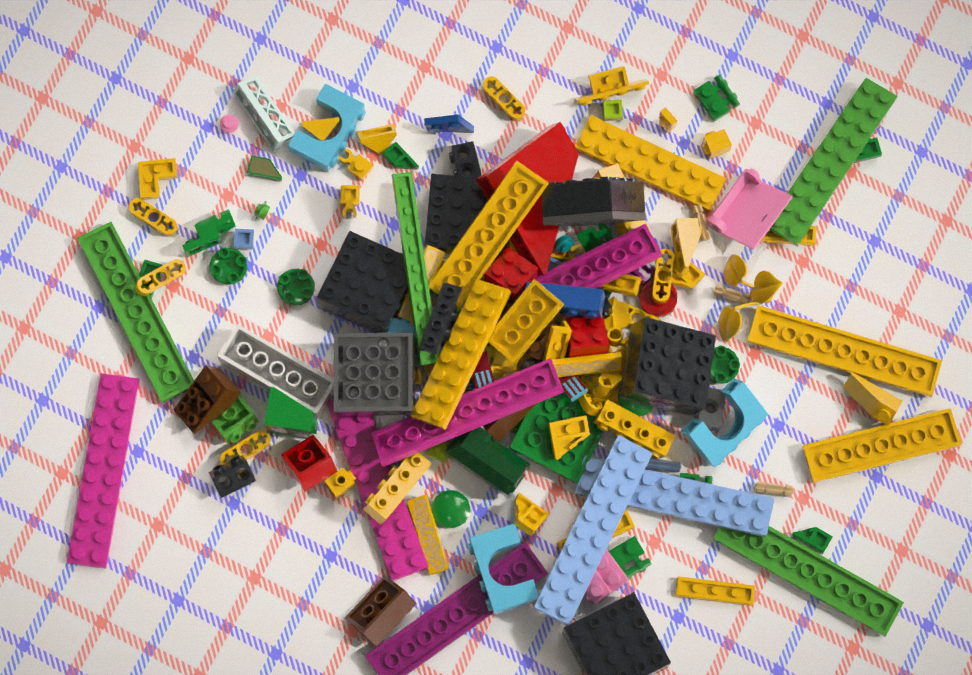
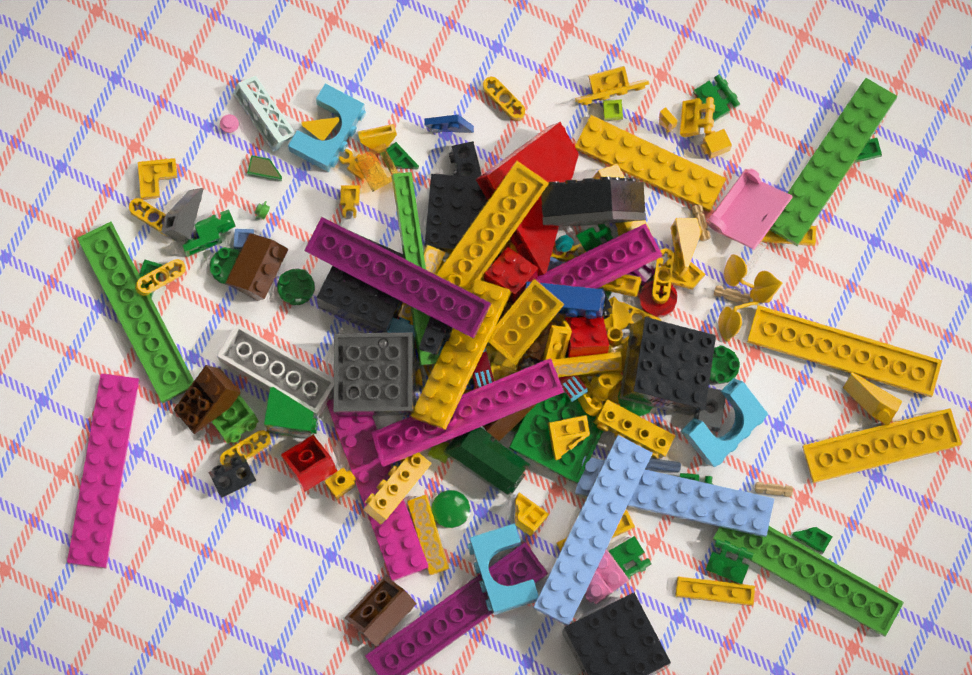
none -> dark grey slope [161,188,204,242]
none -> reddish brown slope [225,233,289,301]
none -> magenta plate [304,216,492,338]
none -> clear yellow plate [355,143,401,192]
none -> yellow plate [680,97,715,138]
none -> green plate [705,539,754,584]

